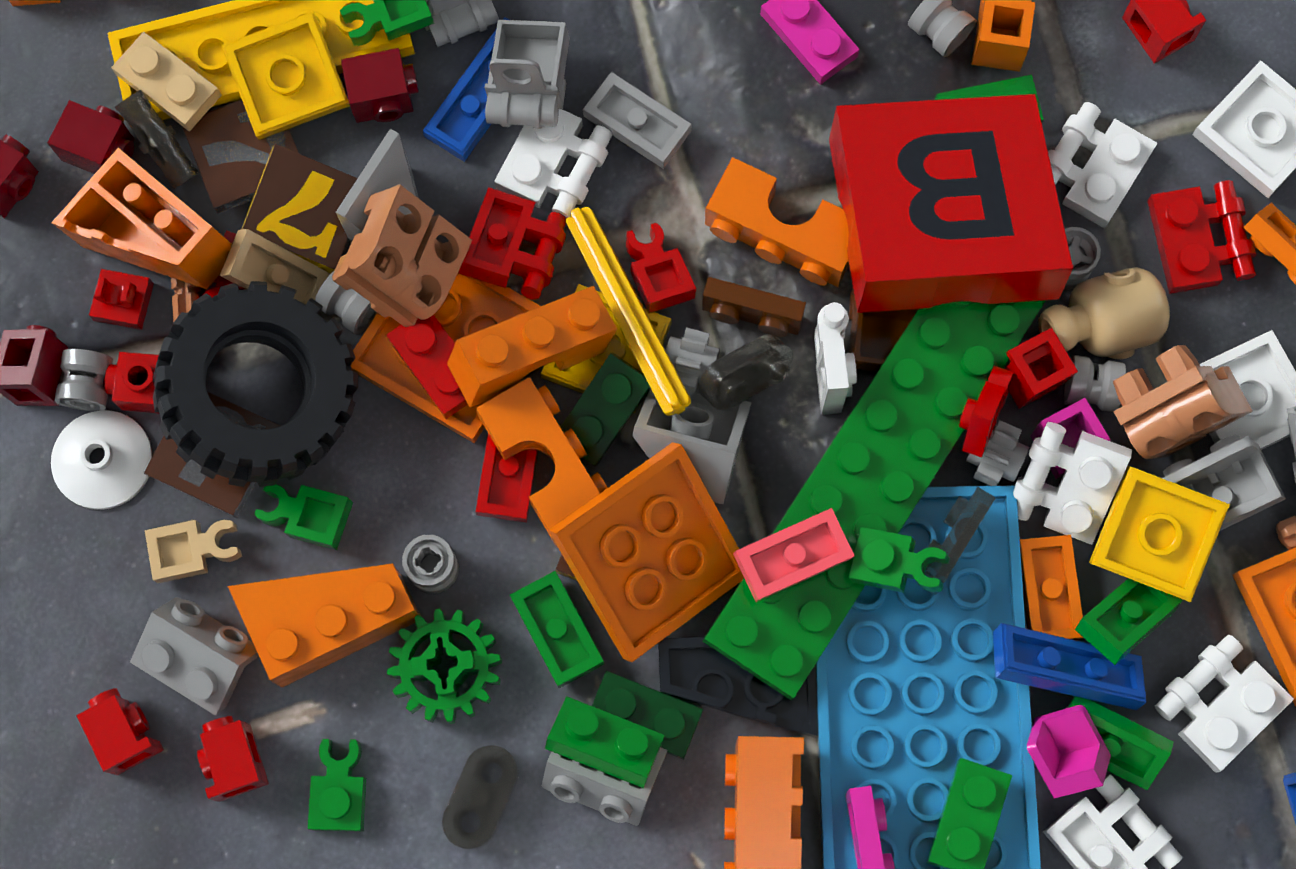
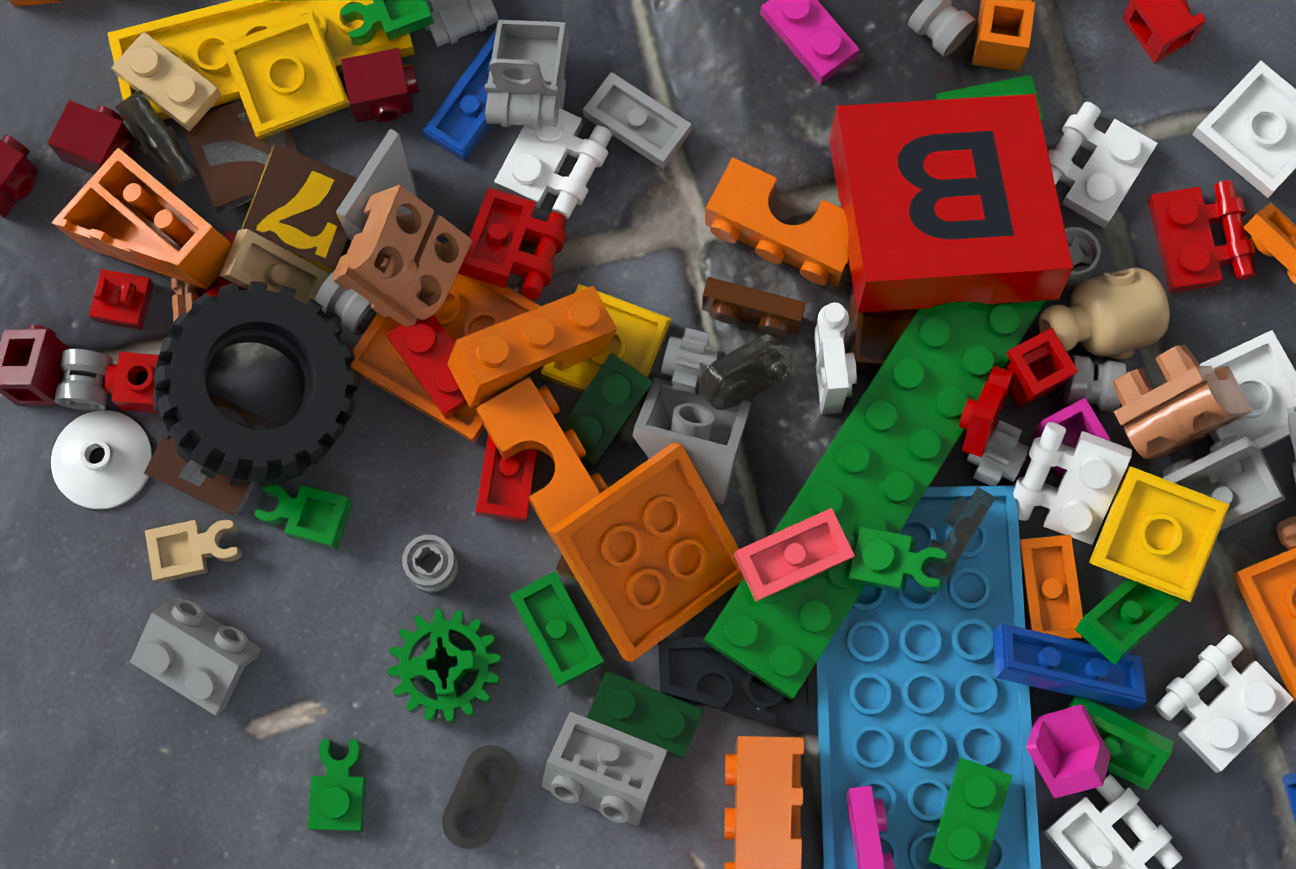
red brick [76,688,164,775] -> none
red brick [197,716,269,802] -> none
orange wedge [228,563,421,688] -> none
green plate [545,696,665,788] -> none
yellow axle [566,207,691,416] -> none
red plate [626,223,697,313] -> none

